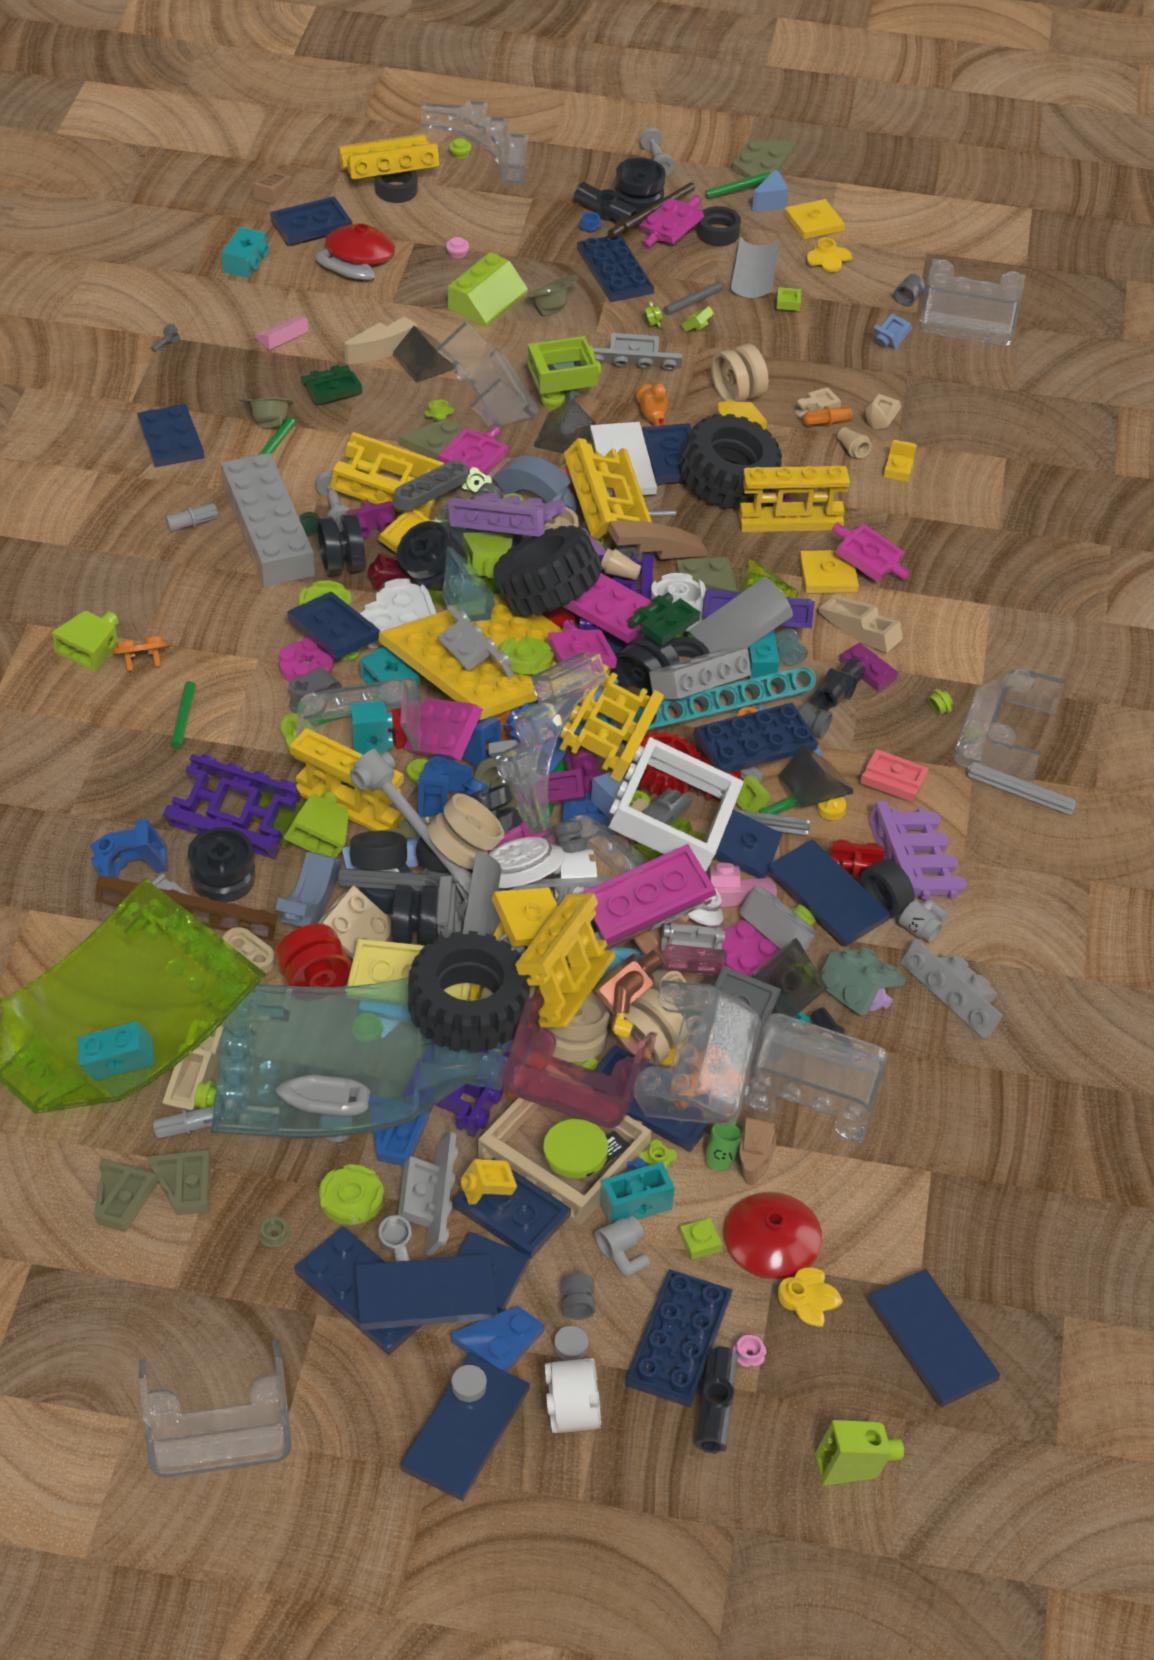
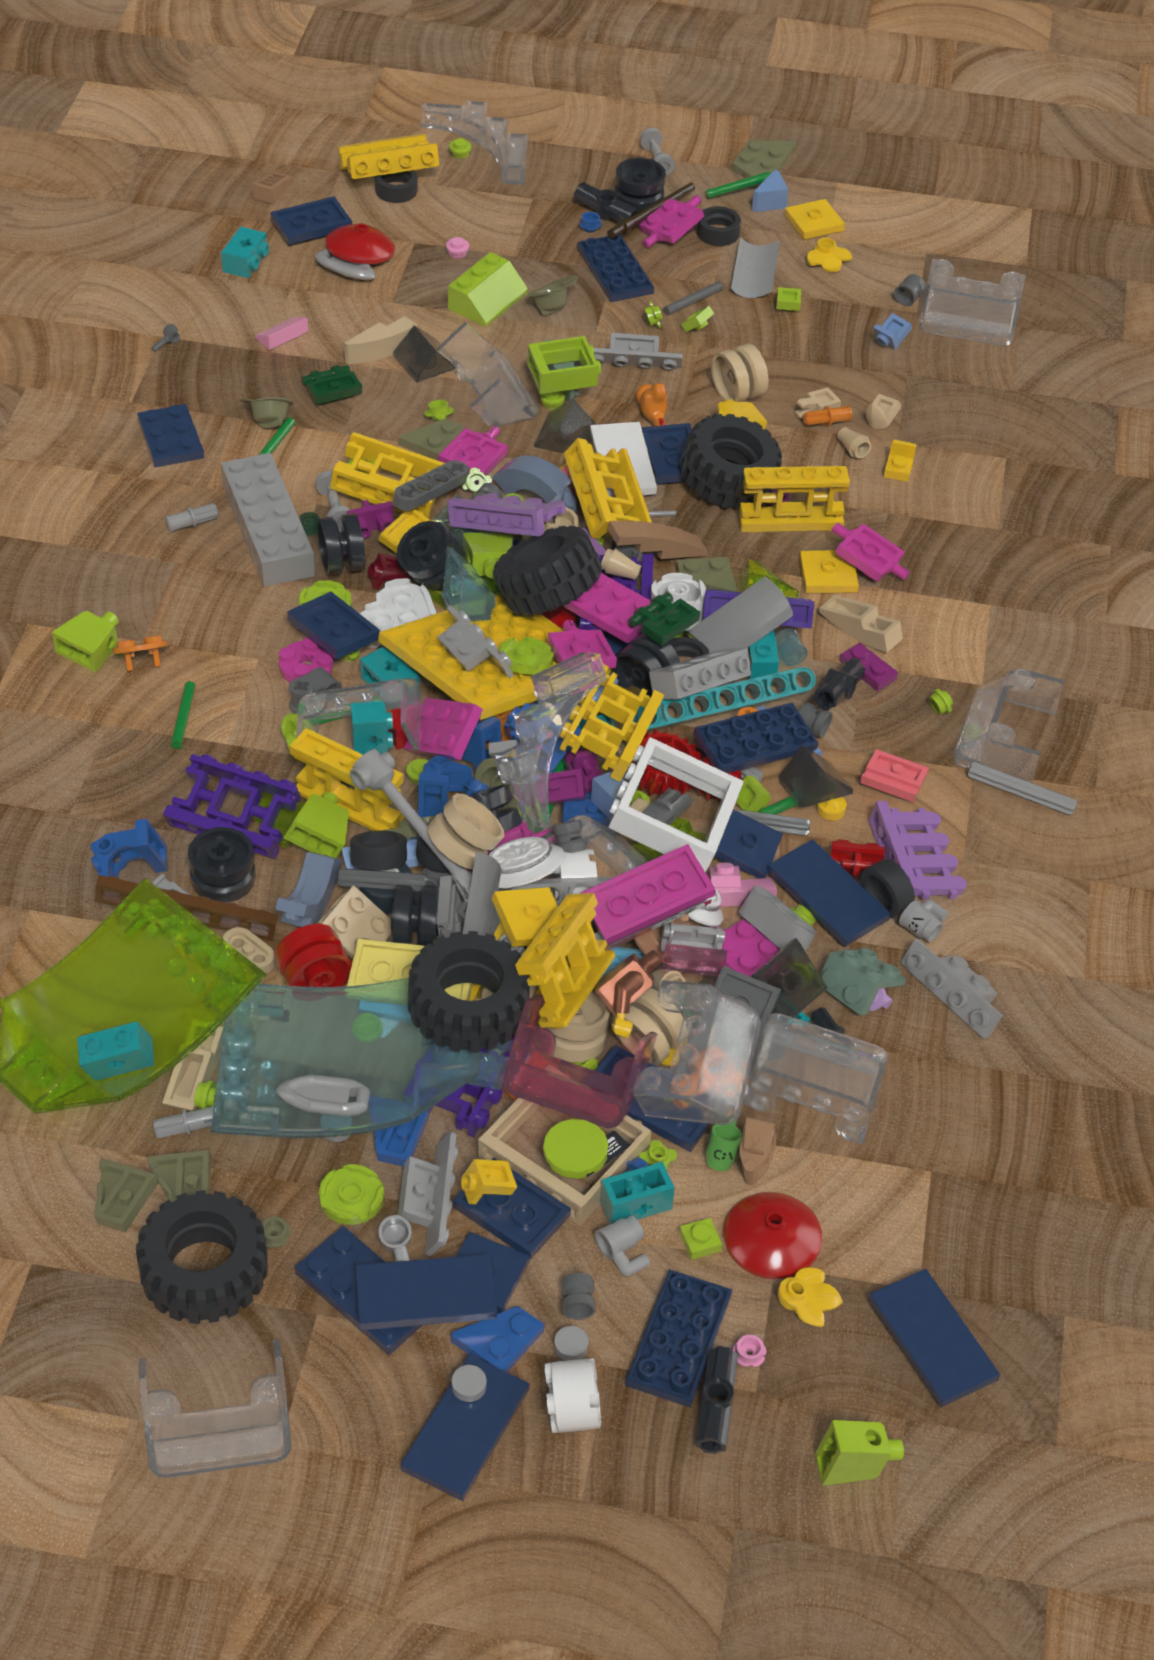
none -> black tyre [136,1190,268,1324]

